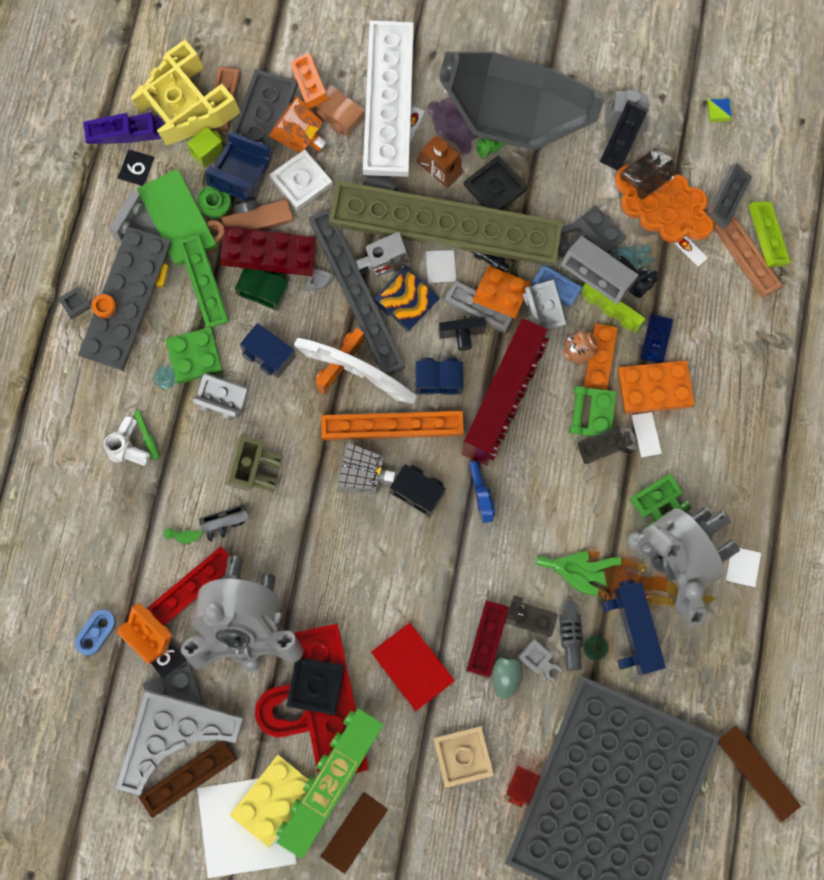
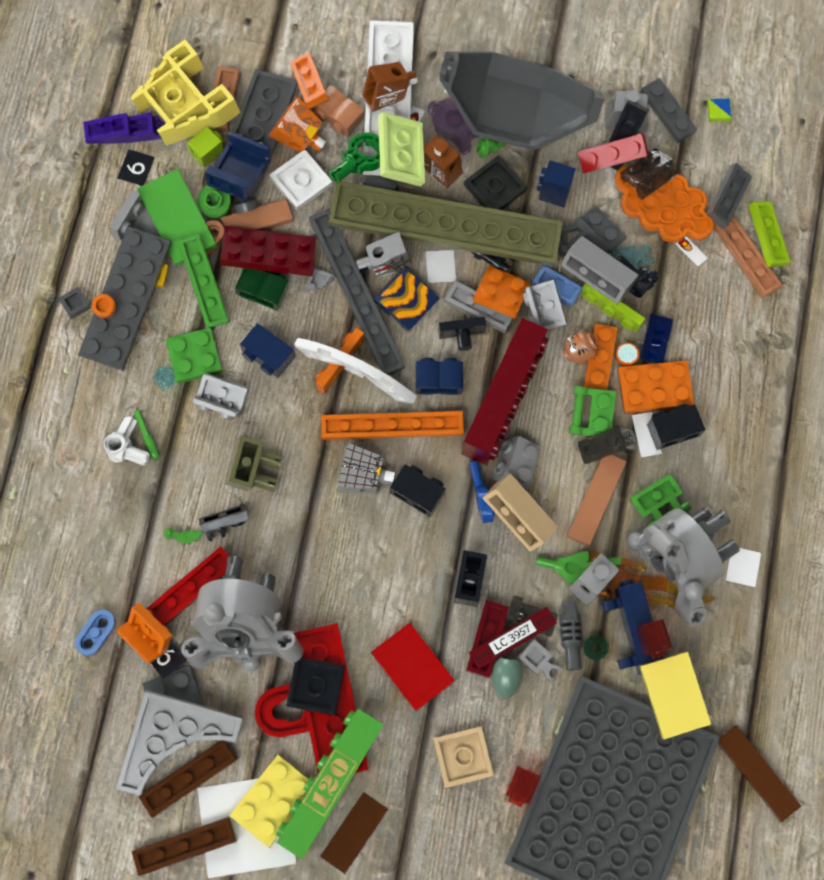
none -> reddish brown tile [131,817,237,876]
none -> green pin [329,133,380,183]
none -> dark orange torso [362,62,417,112]
none -> yellowish green plate [378,112,425,187]
none -> black brick [454,550,487,607]
none -> sticker [468,607,557,670]
none -> tan brick [483,473,558,552]
none -> light grey bracket [493,436,541,491]
none -> dark blue brick [537,161,576,208]
none -> nougat tile [567,452,626,547]
none -> light grey torso [568,554,619,605]
none -> plate [578,133,649,174]
none -> tile [615,342,639,367]
none -> clear red brick [635,619,673,659]
none -> light yellow tile [639,652,711,739]
none -> dark grey plate [640,78,697,143]
none -> black brick [647,404,706,450]

